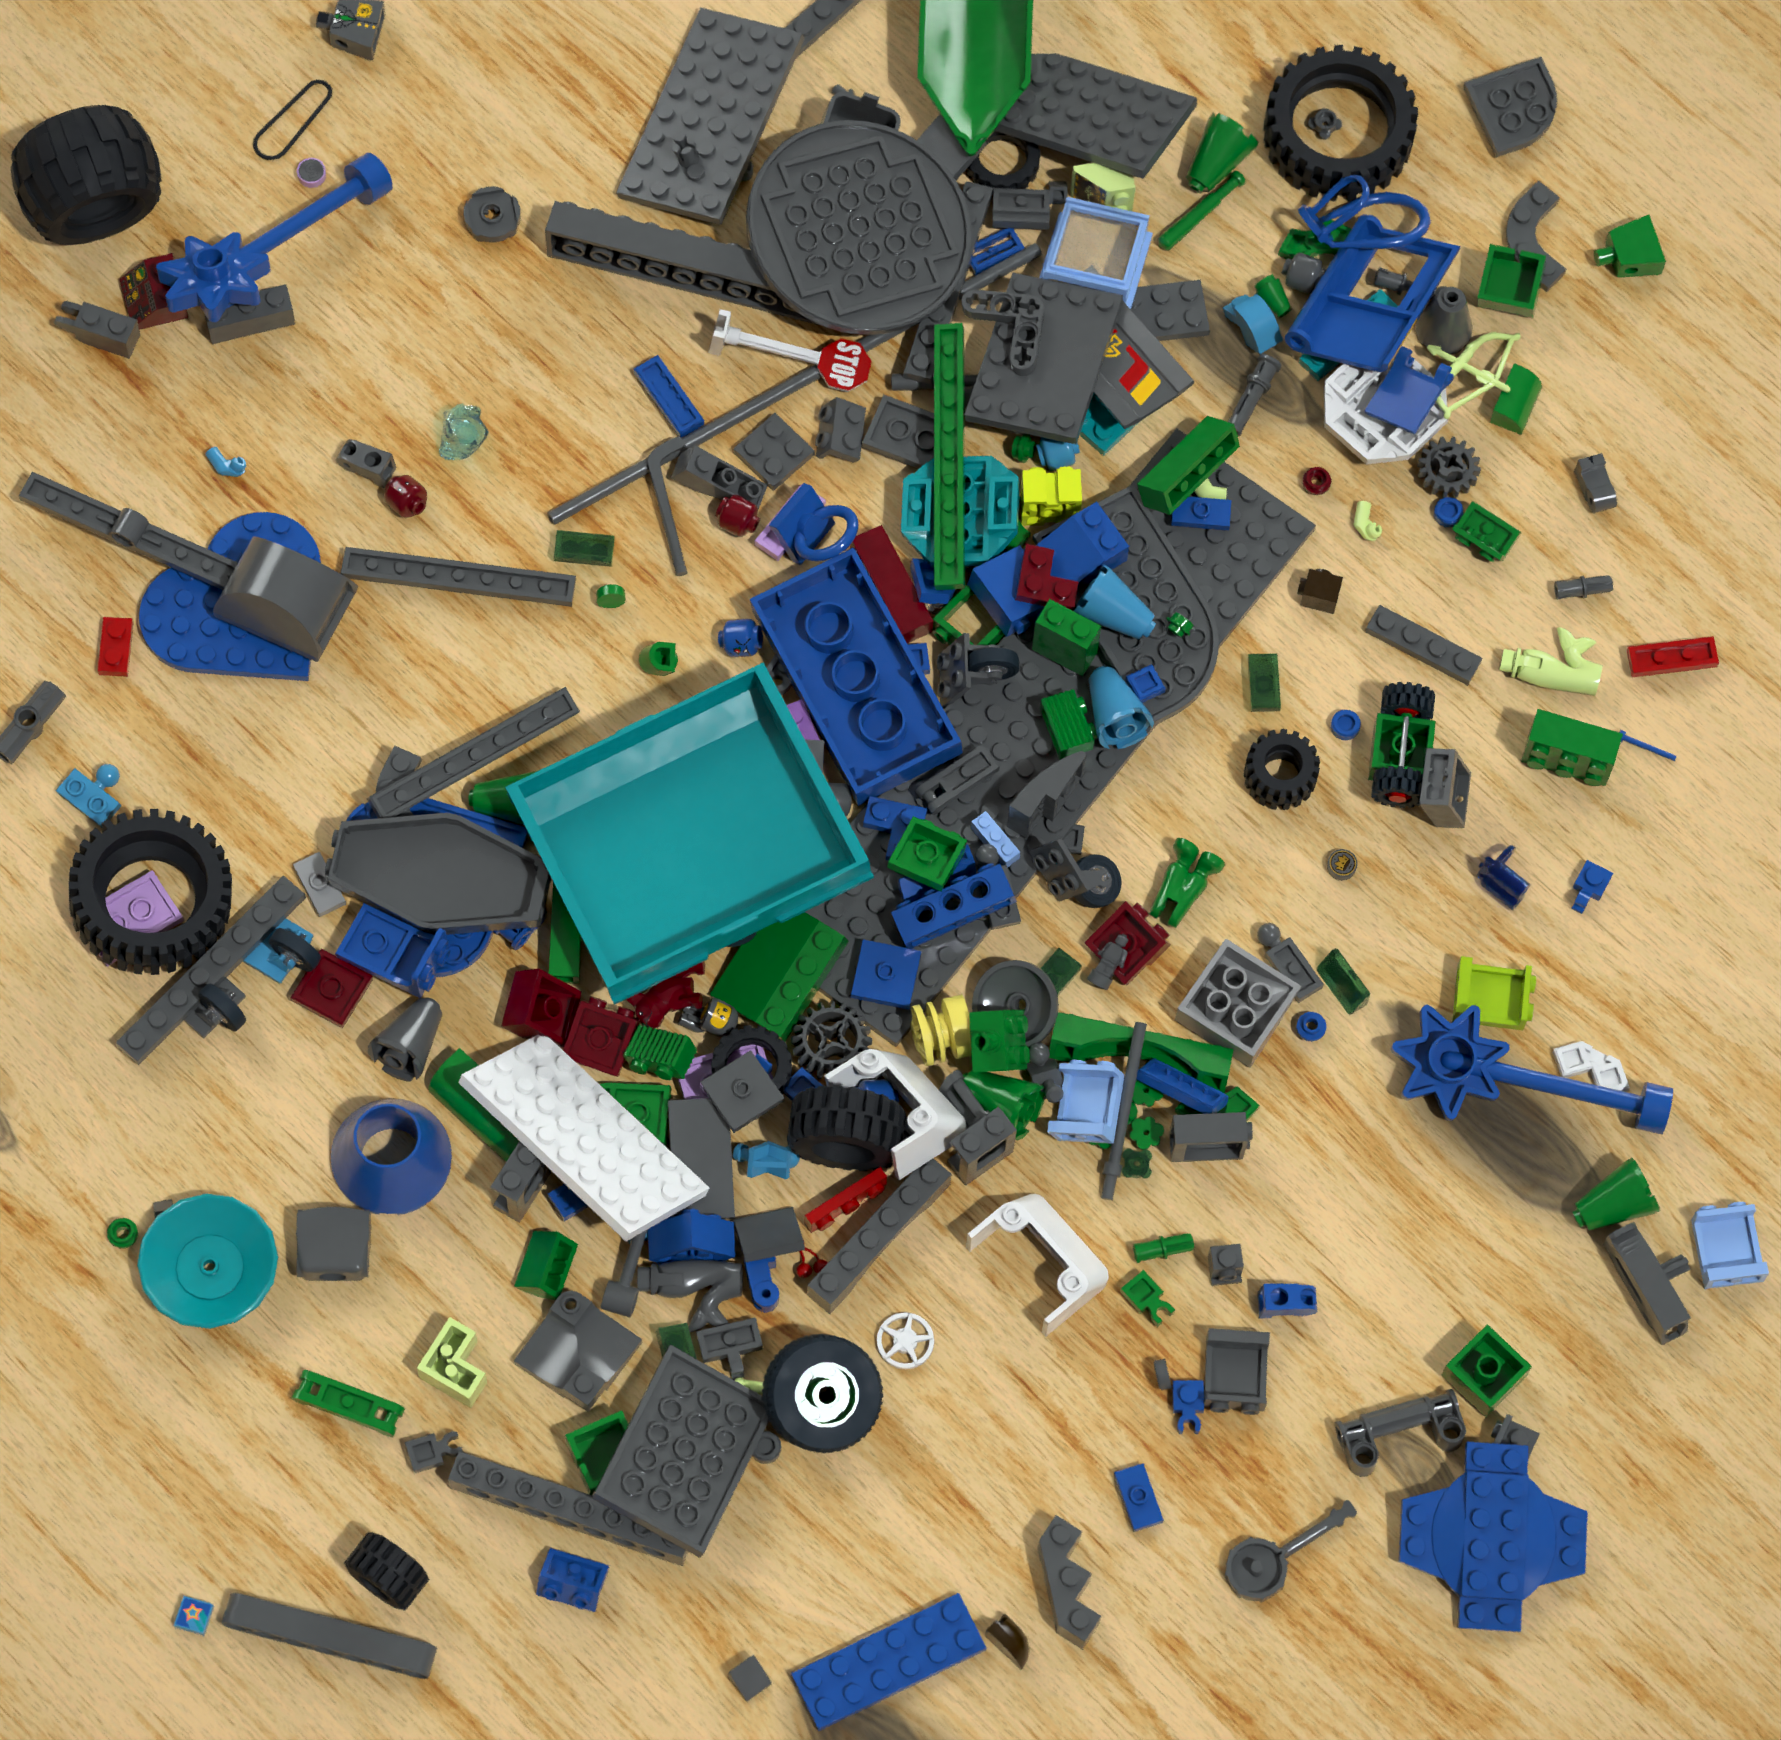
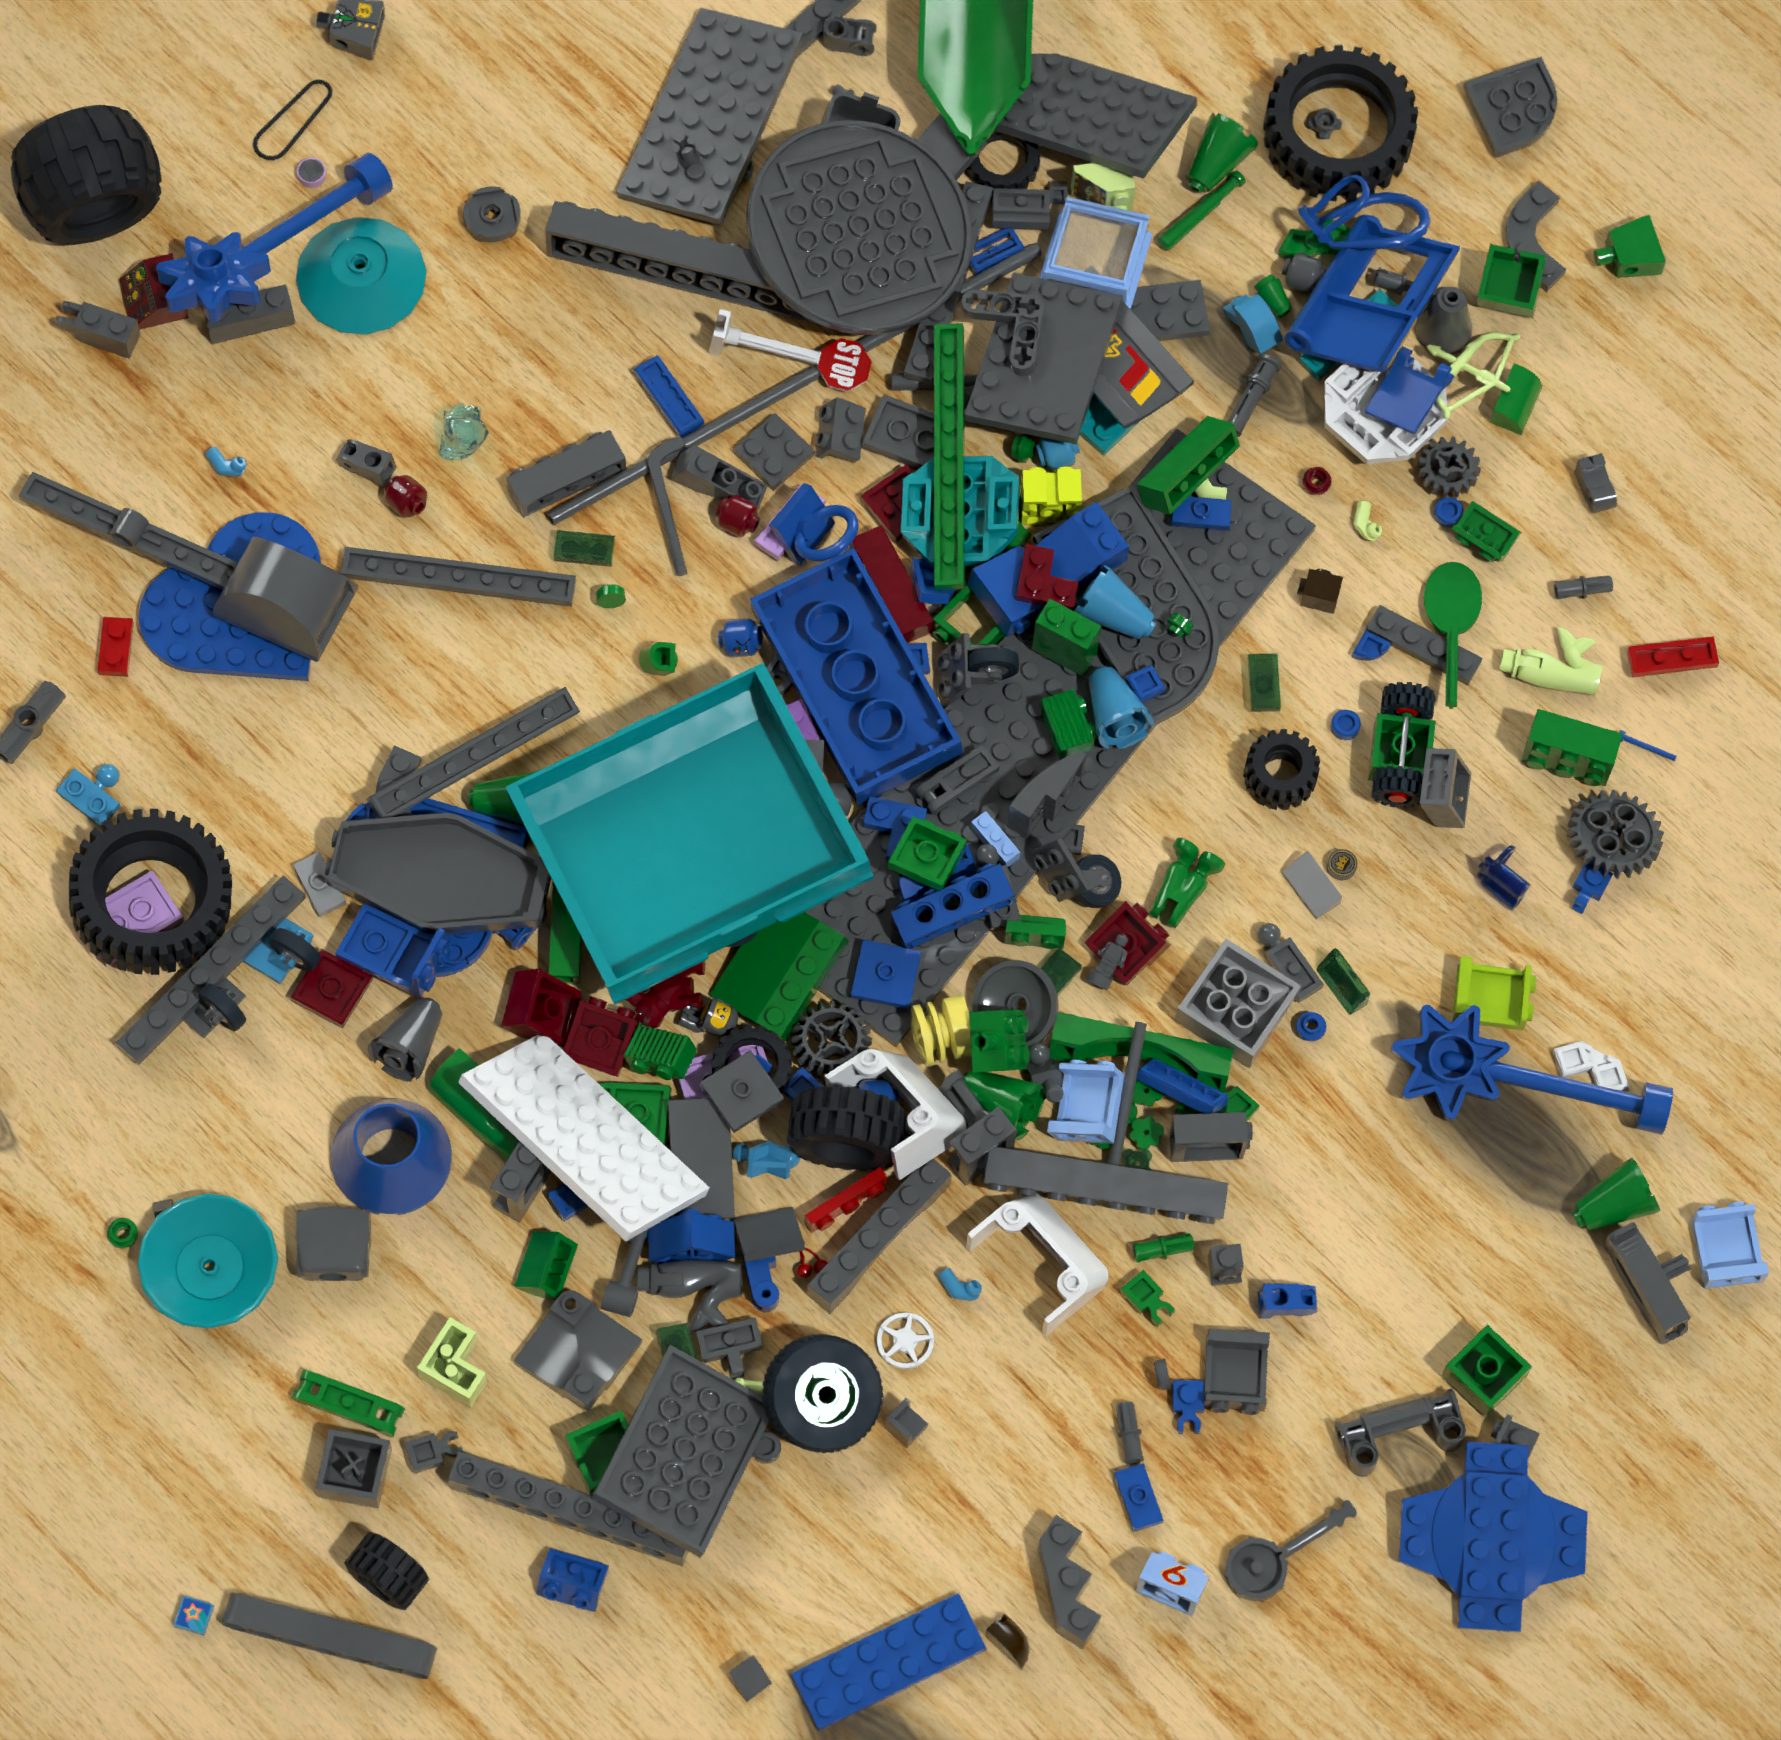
none -> teal dish [296,217,427,335]
none -> dark grey brick [316,1429,392,1509]
none -> dark grey brick [506,430,626,518]
none -> dark grey piece [822,16,877,56]
none -> dark red plate [860,464,914,542]
none -> dark grey panel [885,1398,928,1448]
none -> dark azure arm [938,1268,982,1301]
none -> dark grey brick [981,1147,1228,1224]
none -> green bracket [1004,915,1066,949]
none -> dark grey axle [1116,1401,1144,1464]
none -> light blue slope [1135,1551,1209,1617]
none -> light grey slope [1282,851,1342,919]
none -> blue tile [1352,630,1392,661]
none -> green piece [1424,562,1482,709]
none -> dark grey gear [1567,790,1664,879]

